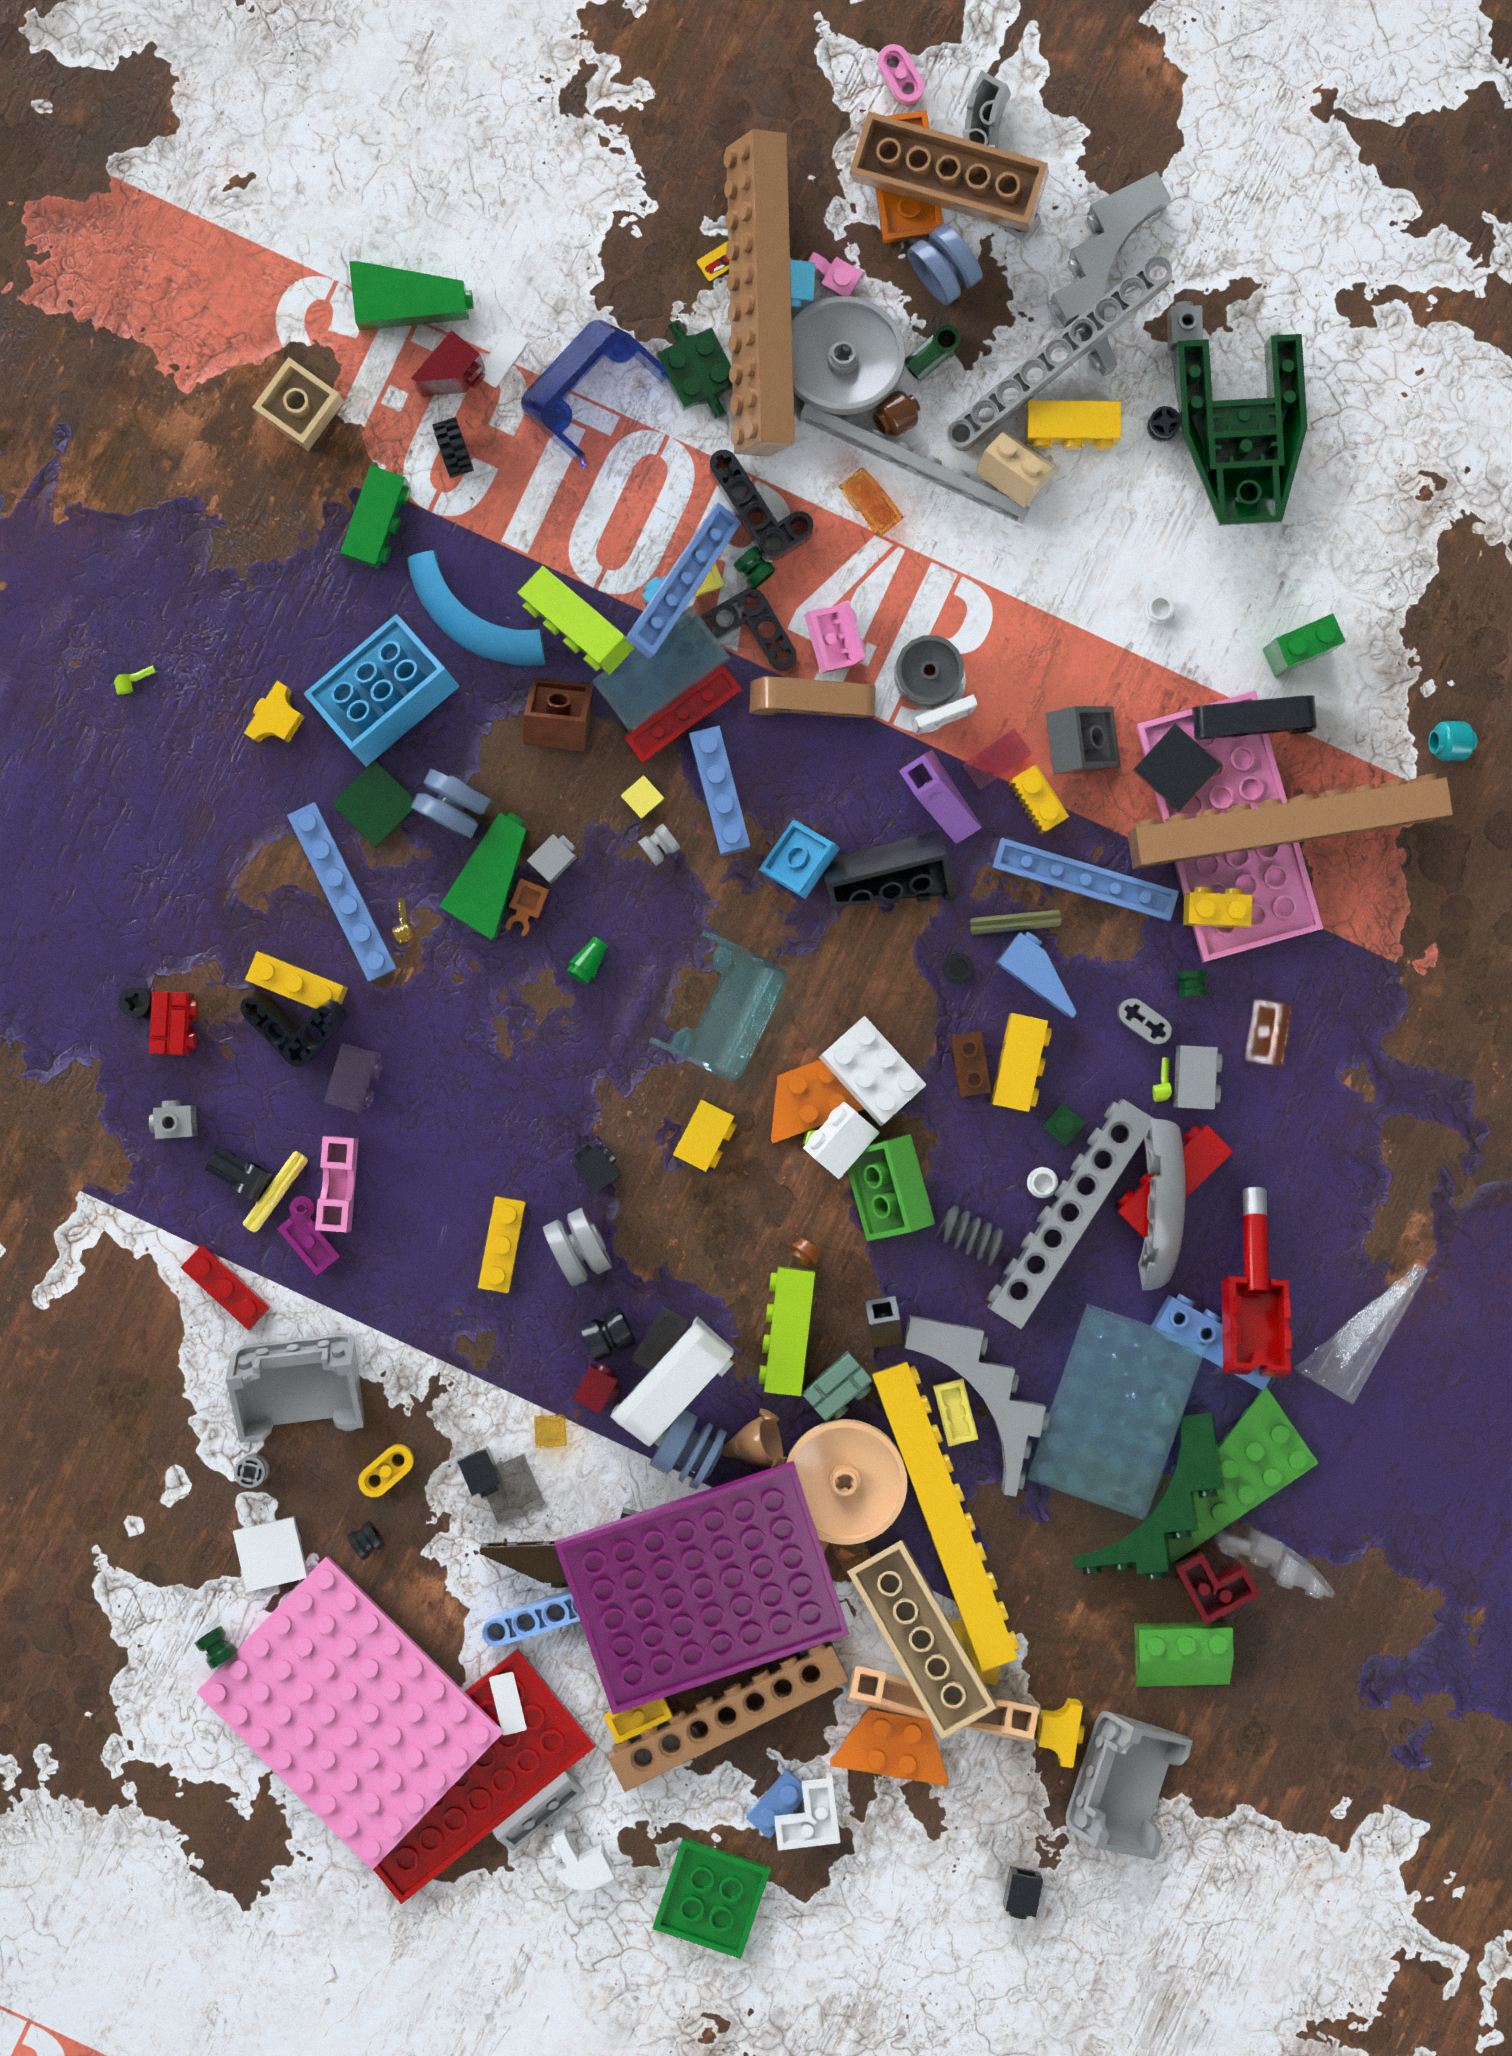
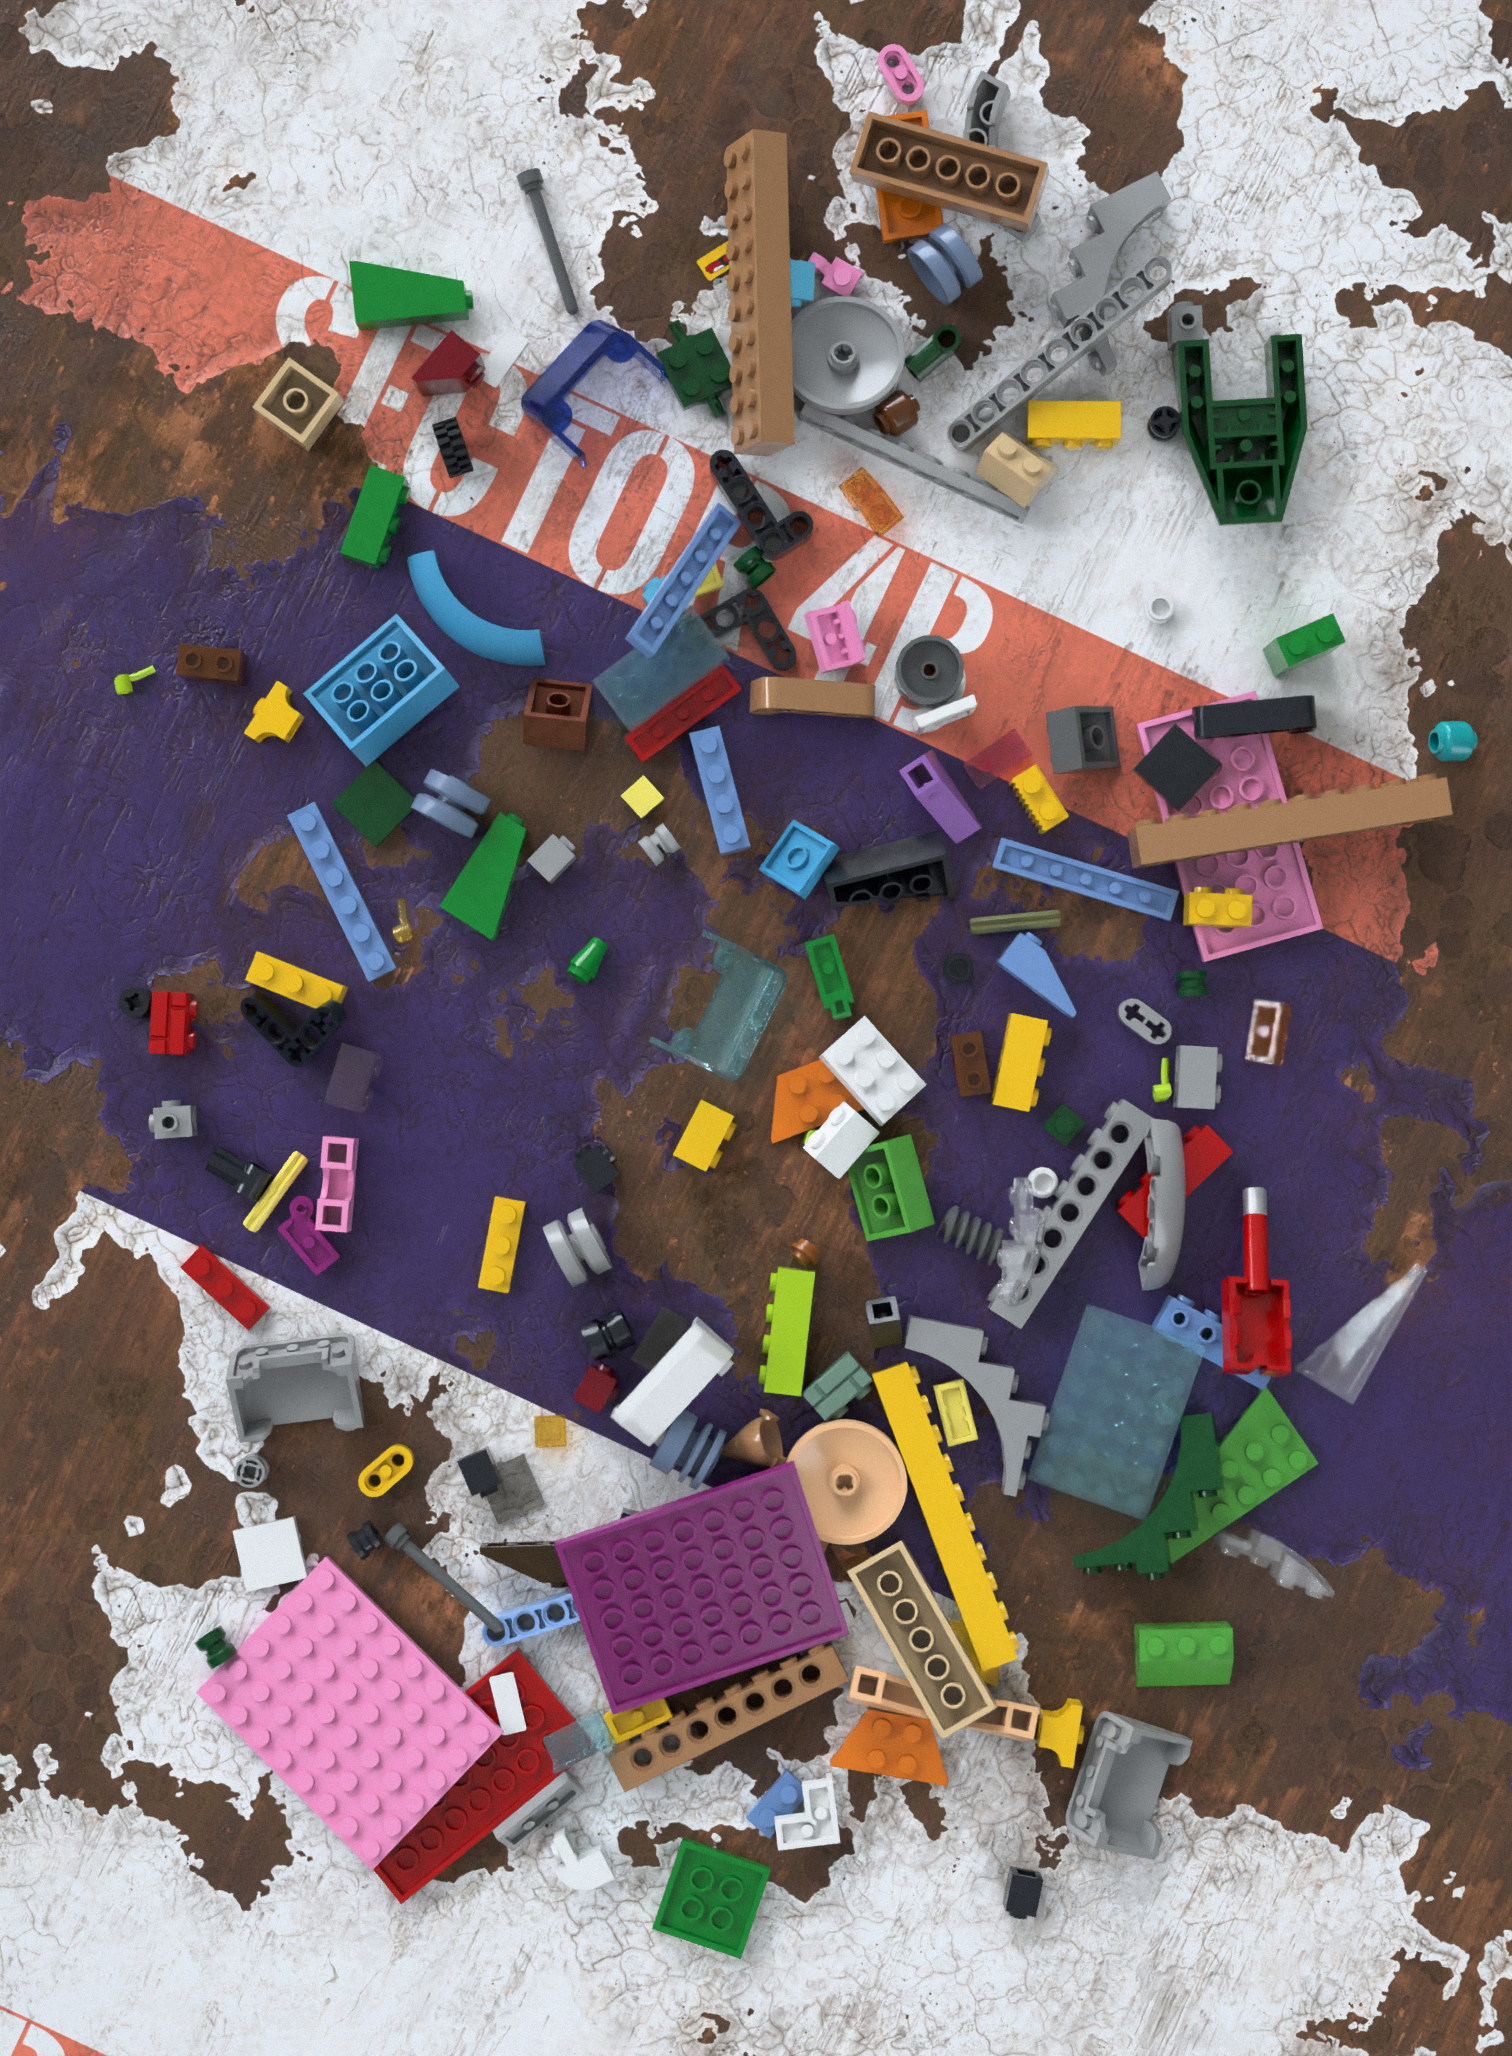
dark orange plate [506,878,550,937] -> none
lime brick [517,565,634,675] -> none
dark red brick [1172,1549,1261,1625] -> none
none -> reddish brown brick [176,643,248,686]
none -> dark grey piece [383,1522,503,1633]
none -> dark grey piece [517,168,578,315]
none -> clear light blue panel [542,1710,613,1774]
none -> green hinge [804,934,854,1021]
none -> clear slope [997,1177,1045,1307]

